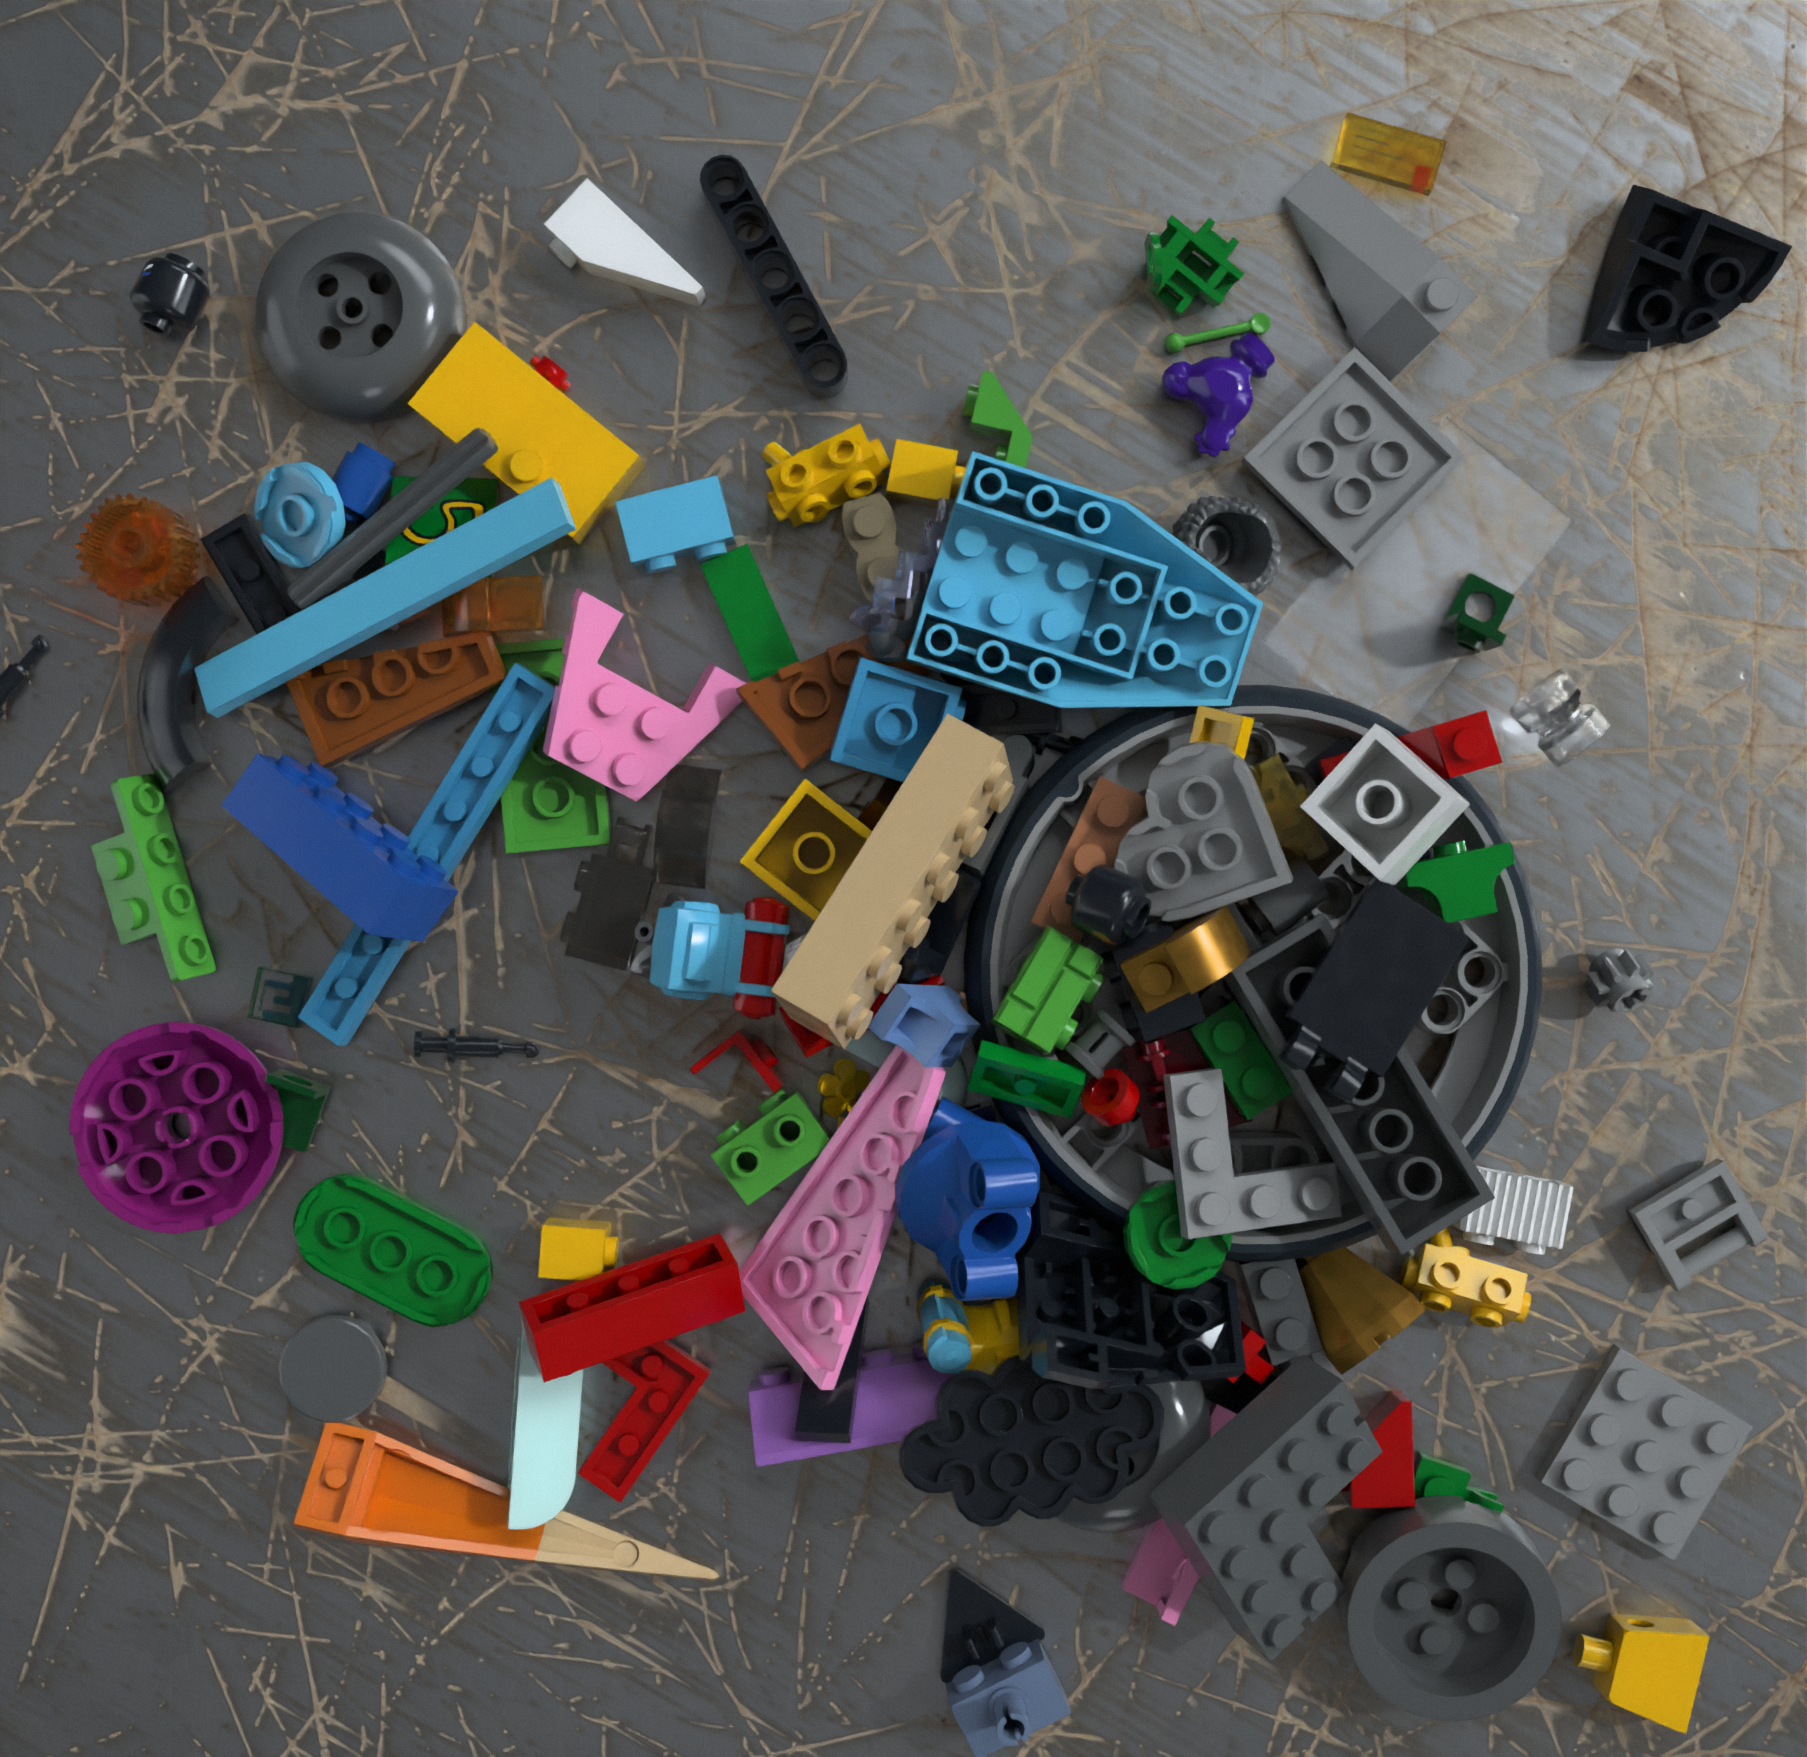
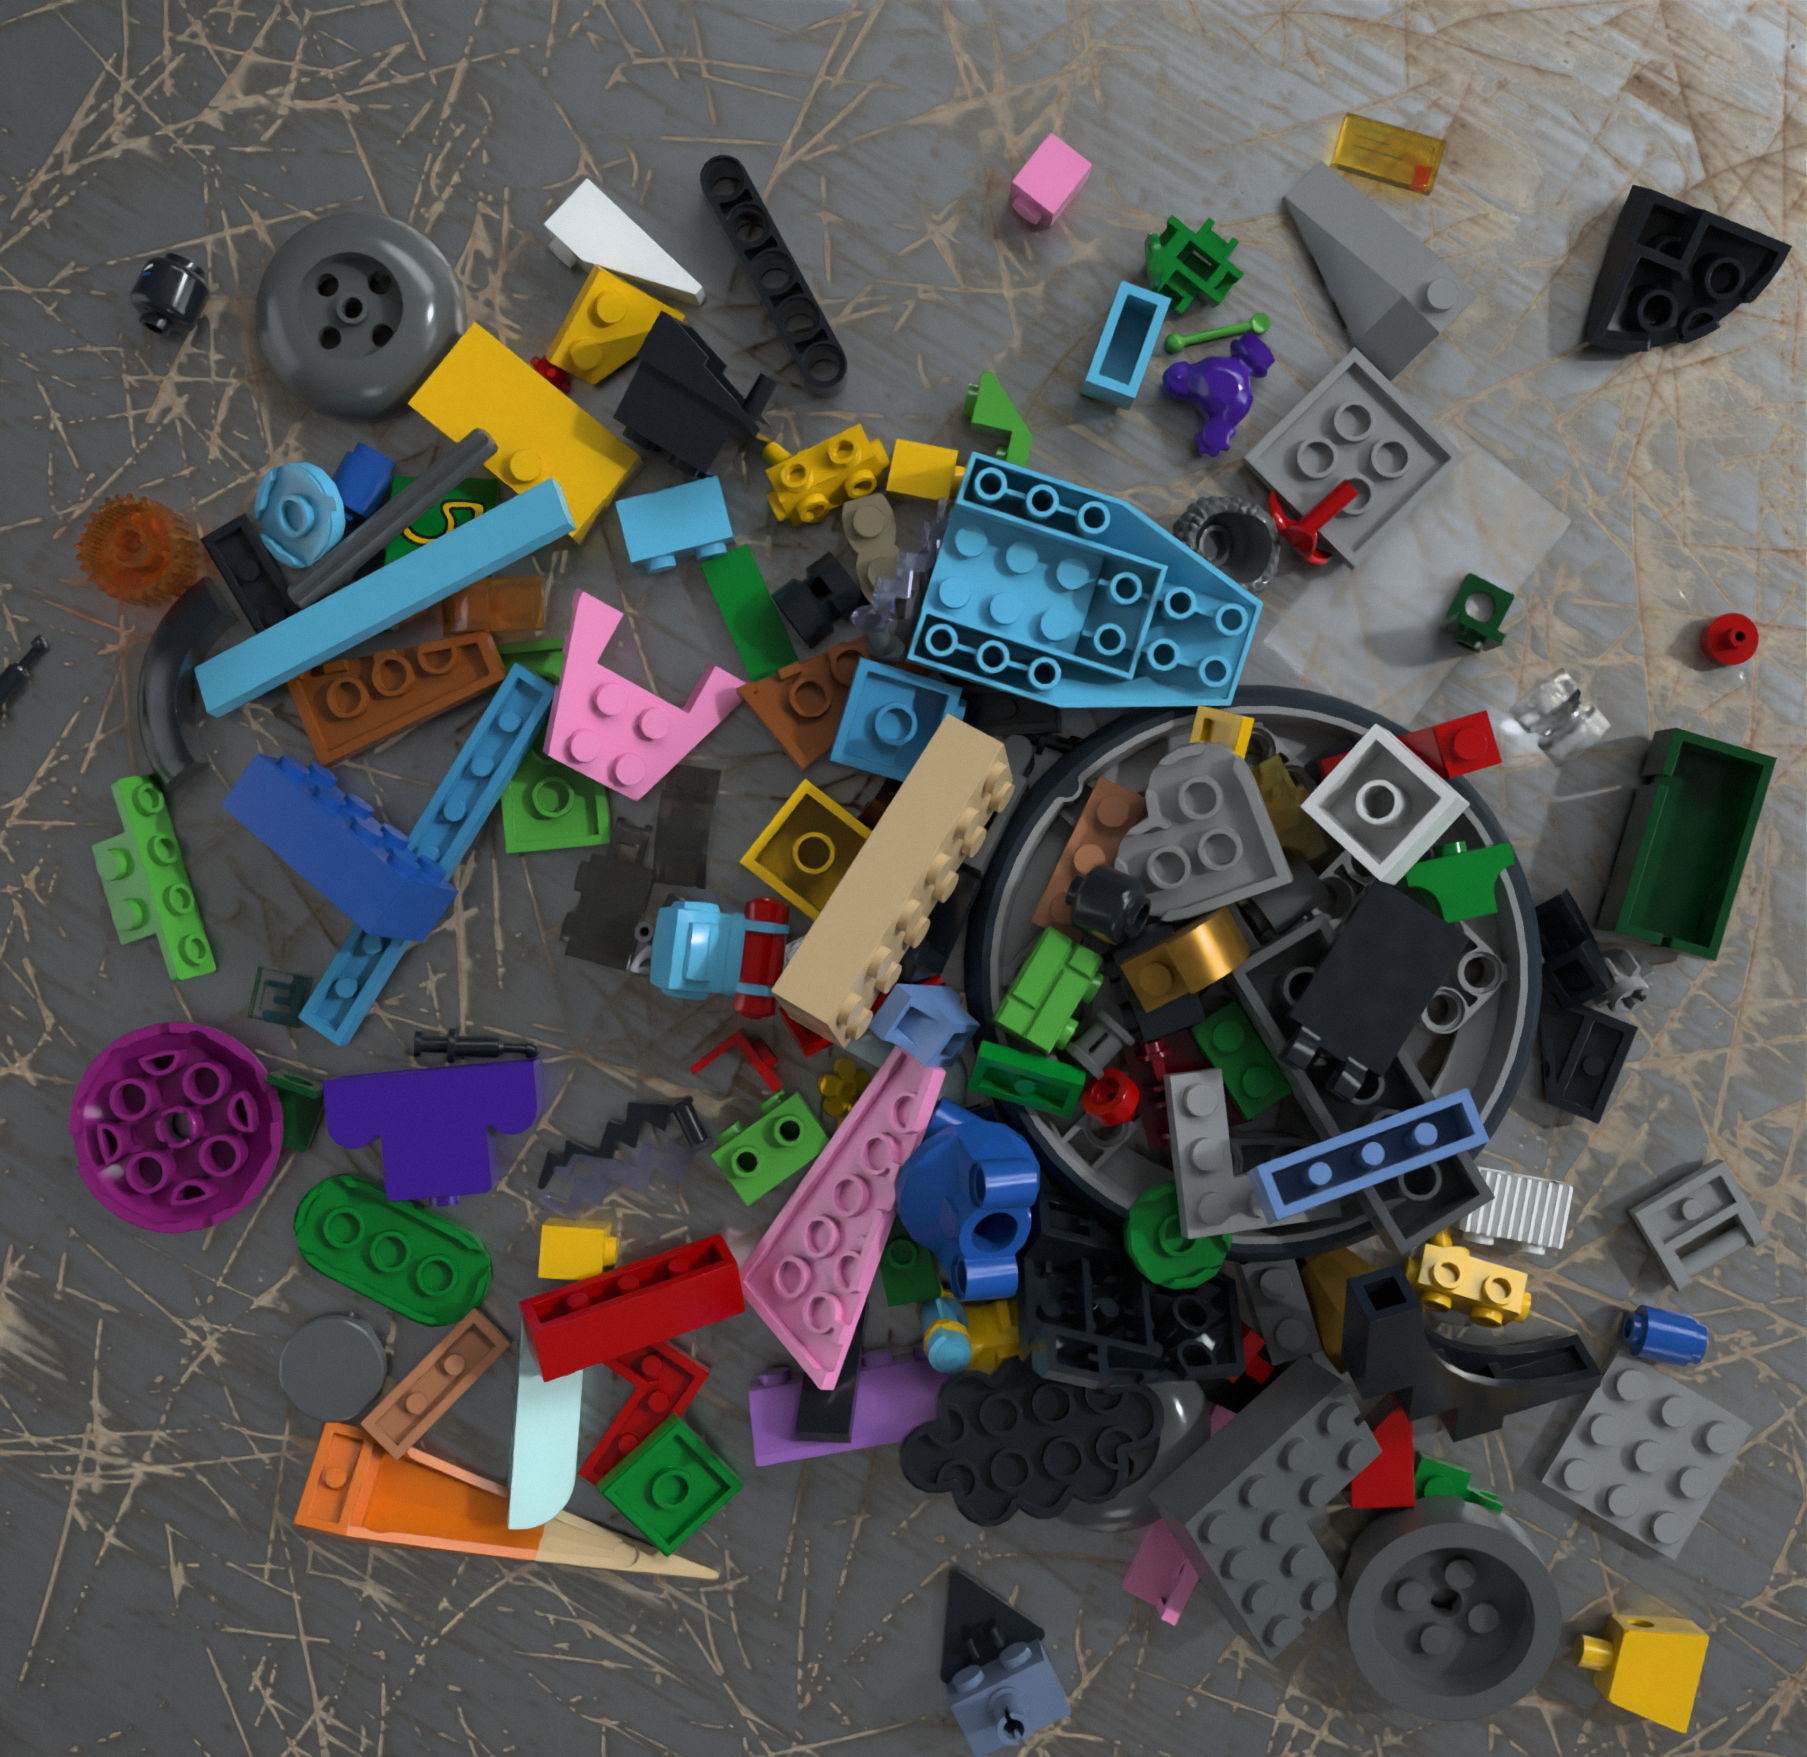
none -> dark purple brick [323,1058,545,1207]
none -> nougat plate [360,1307,512,1460]
none -> piece [538,1095,713,1221]
none -> yellow wing [545,264,685,385]
none -> green tile [596,1412,745,1558]
none -> black piece [613,310,778,479]
none -> black wheel [770,551,869,650]
none -> green brick [879,1213,942,1307]
none -> bright pink brick [1009,132,1092,229]
none -> medium azure piece [1080,280,1171,411]
none -> medium blue brick [1247,1088,1490,1225]
none -> red plant [1268,479,1359,565]
none -> black arch [1341,1264,1603,1443]
none -> black slope [1534,888,1613,1011]
none -> black wing [1539,989,1639,1124]
none -> dark green piece [1596,728,1777,961]
none -> blue brick [1622,1305,1708,1367]
none -> red tile [1700,613,1759,667]

